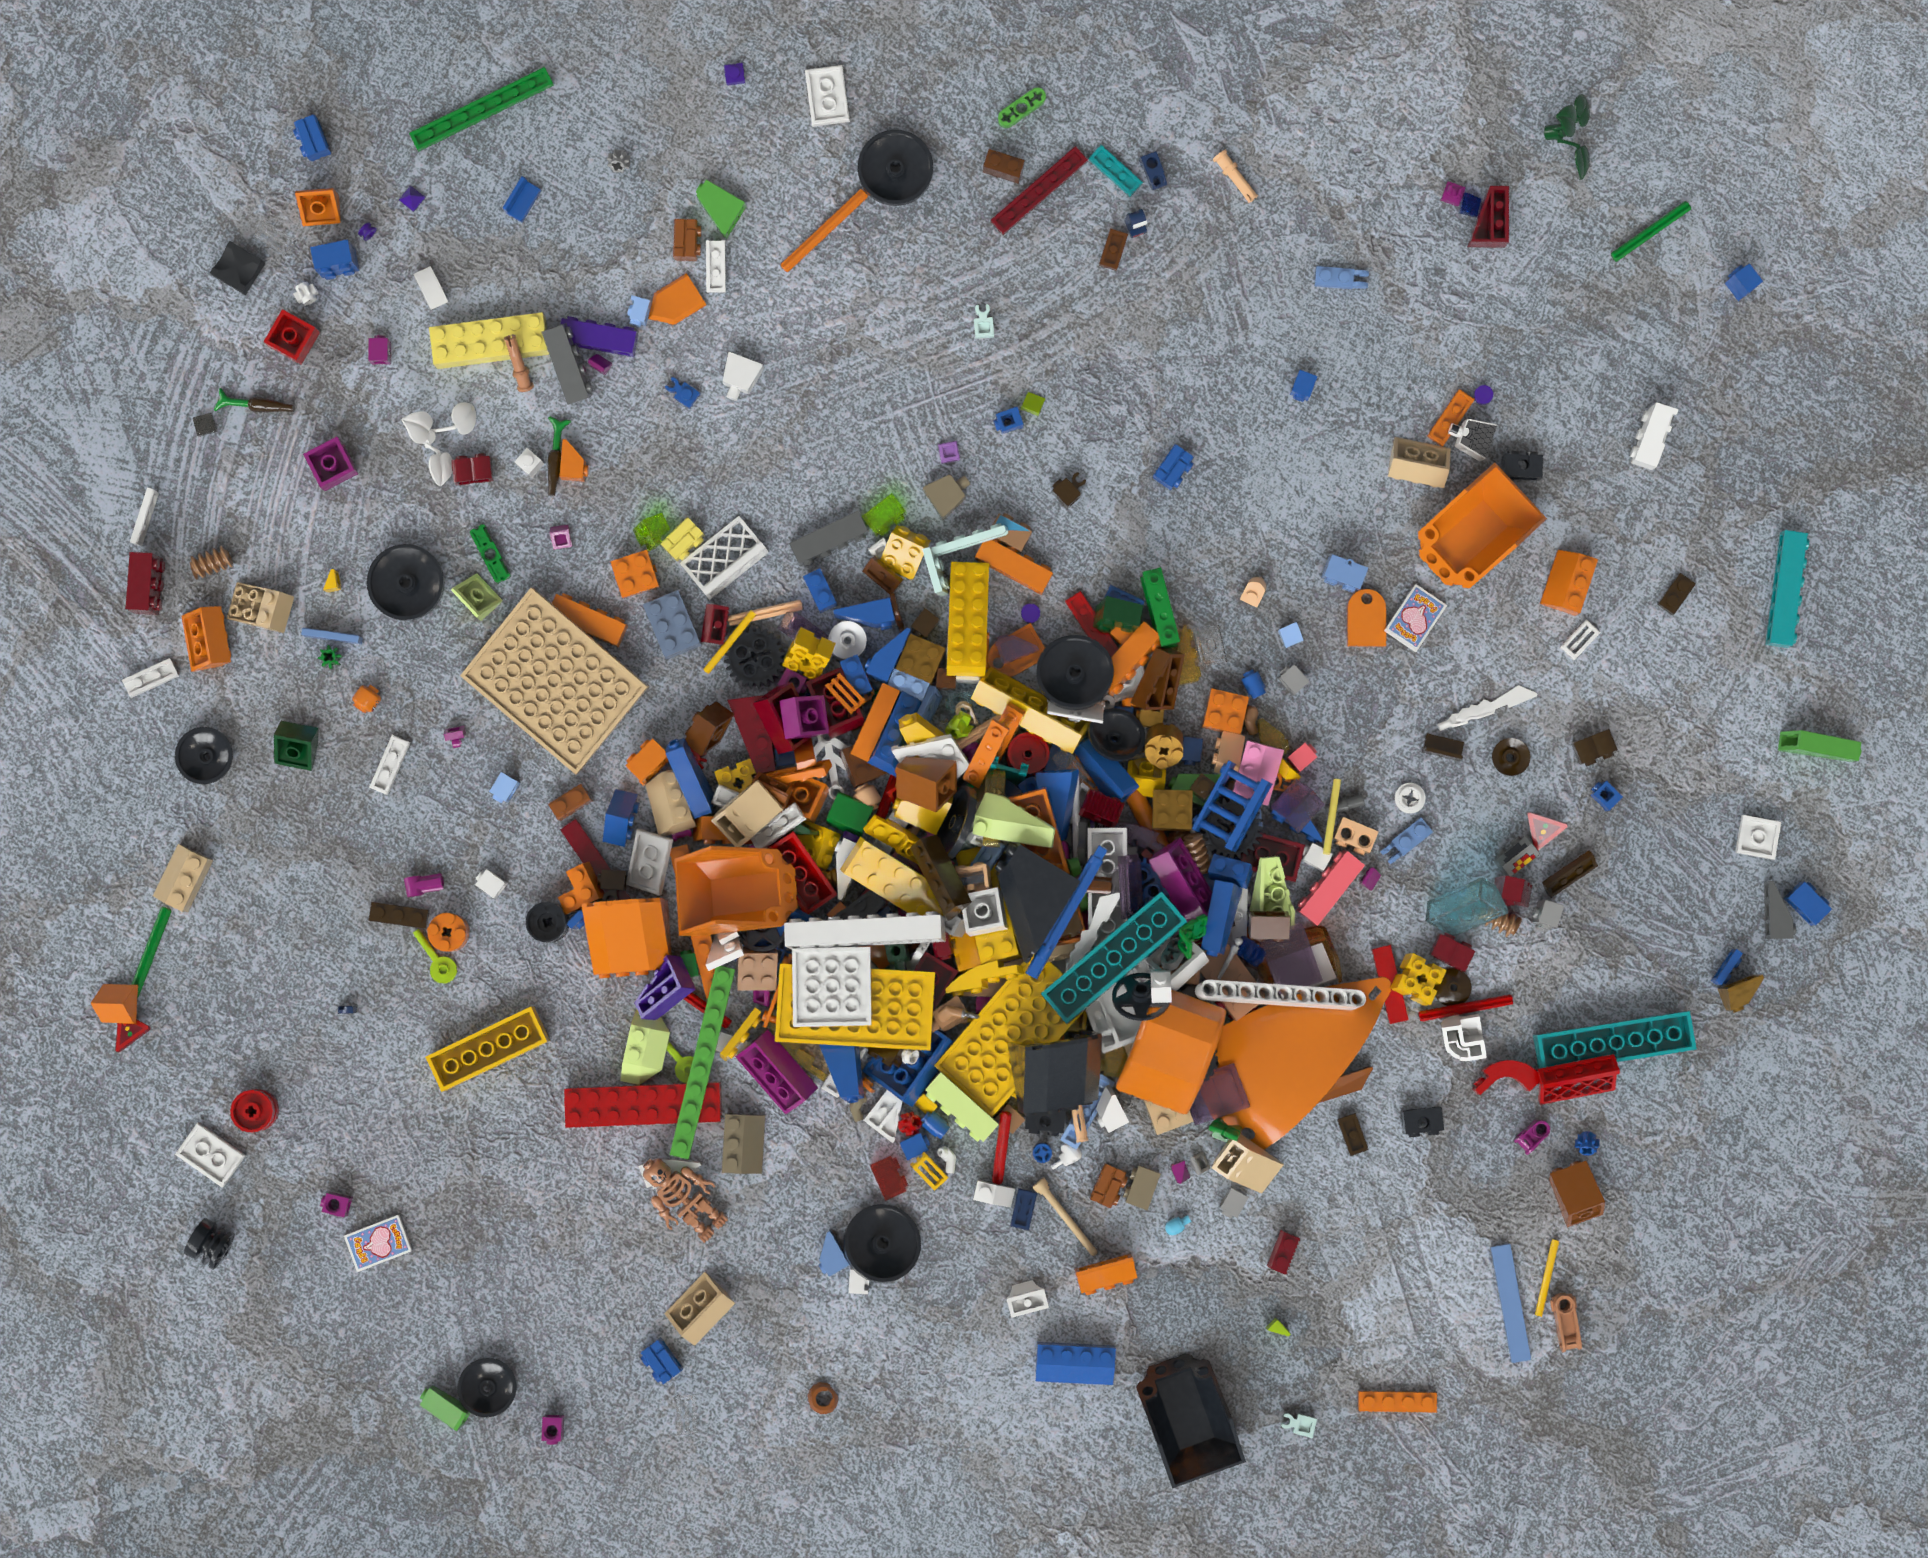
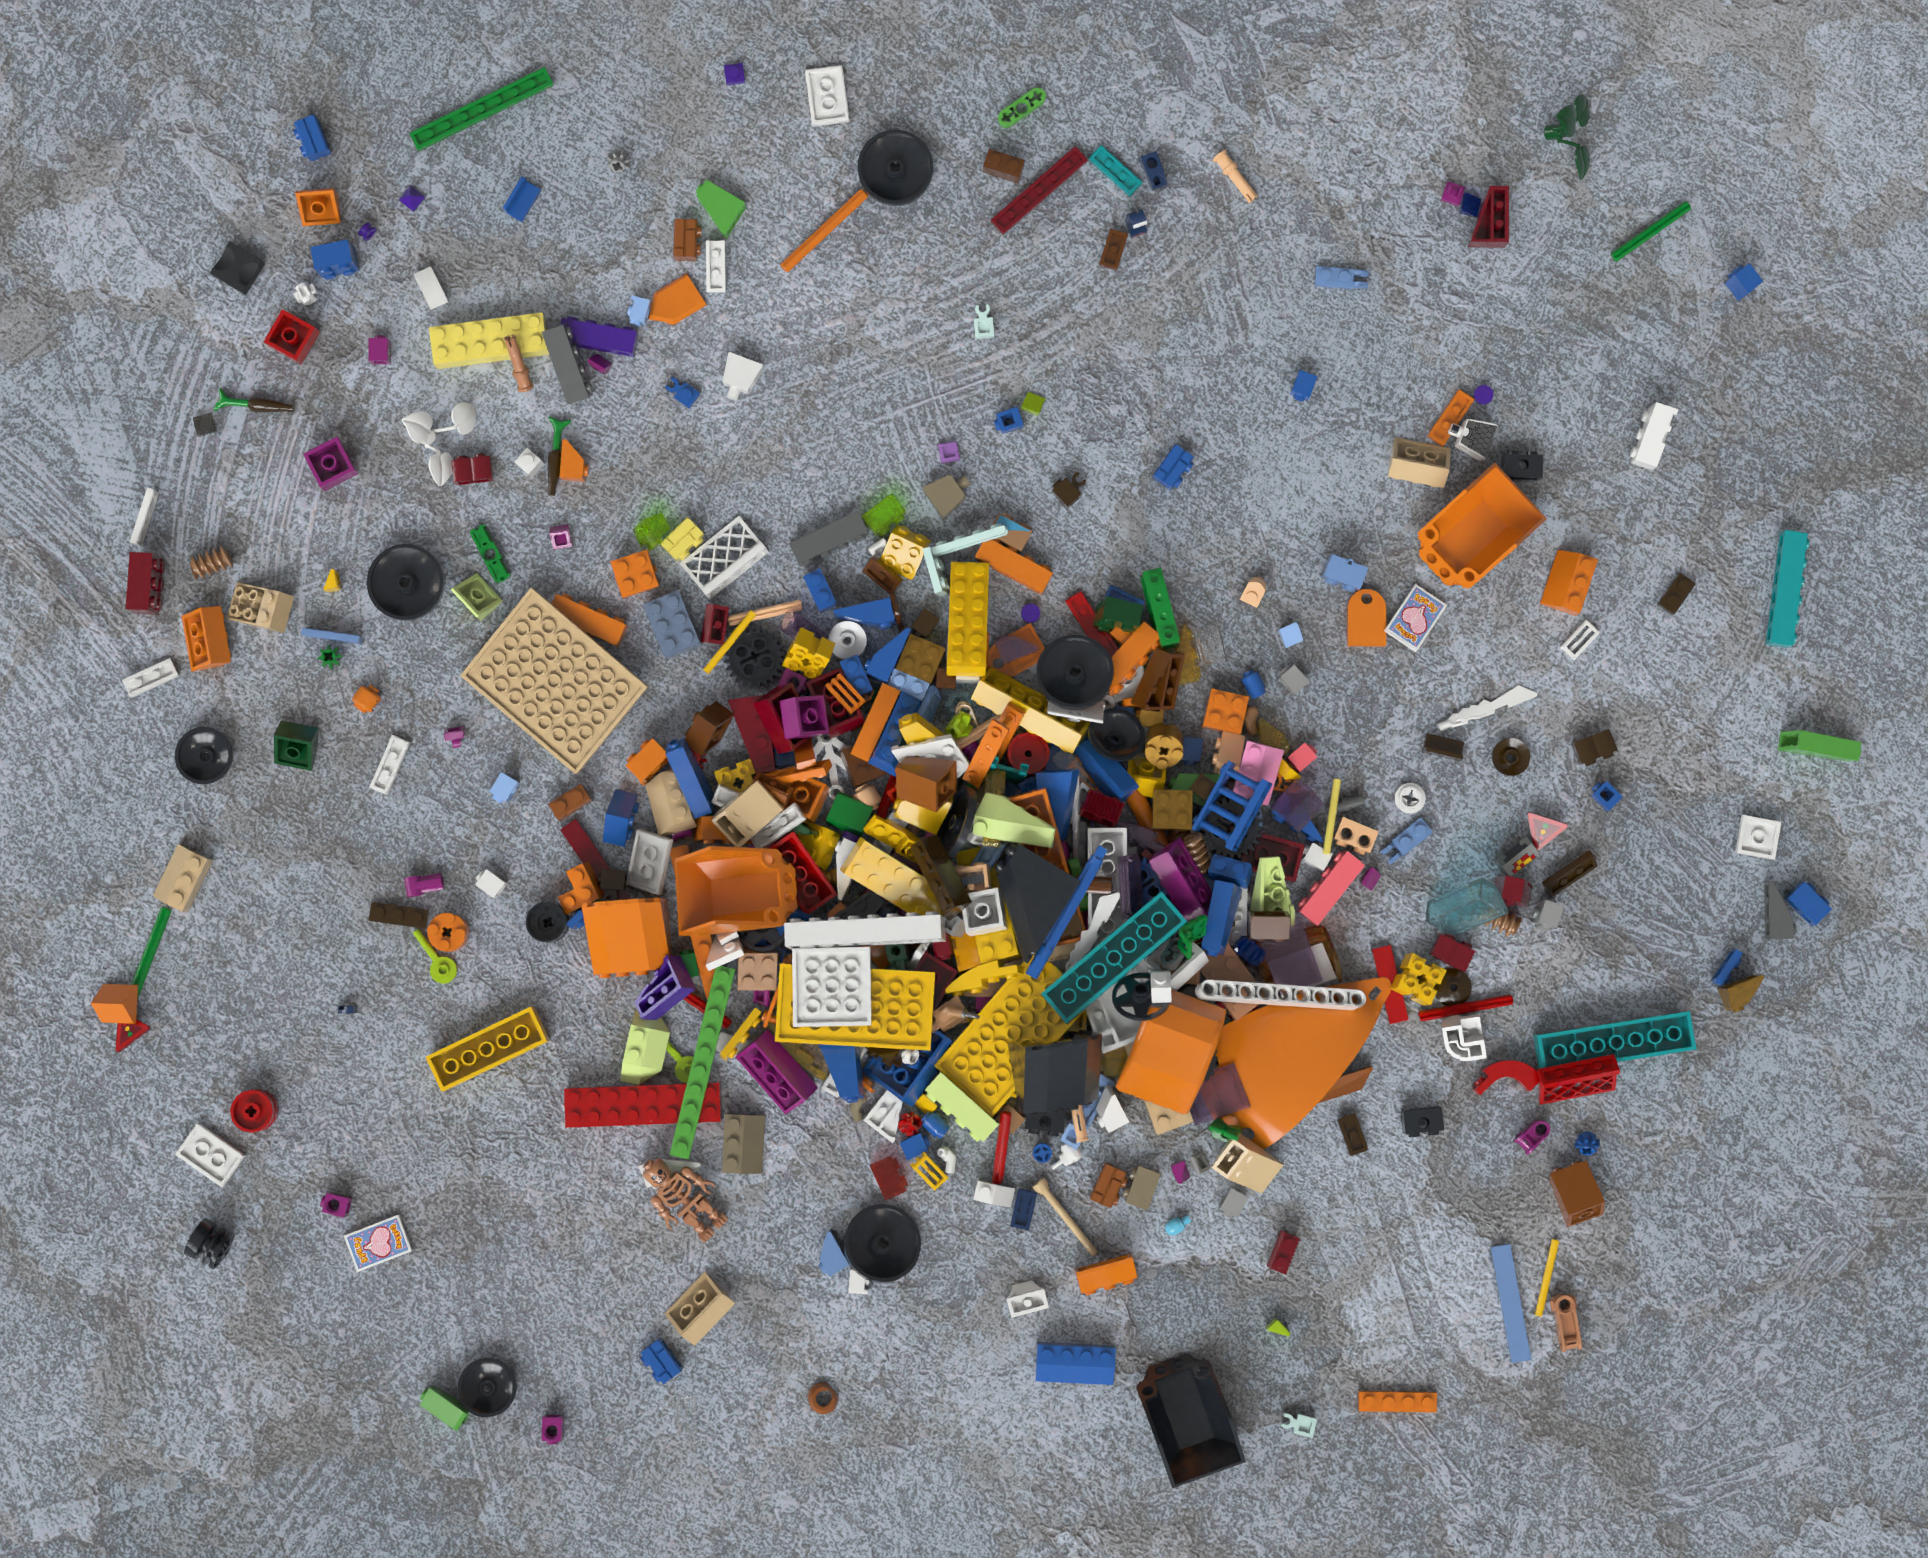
light grey piece [1217,937,1243,979] -> none

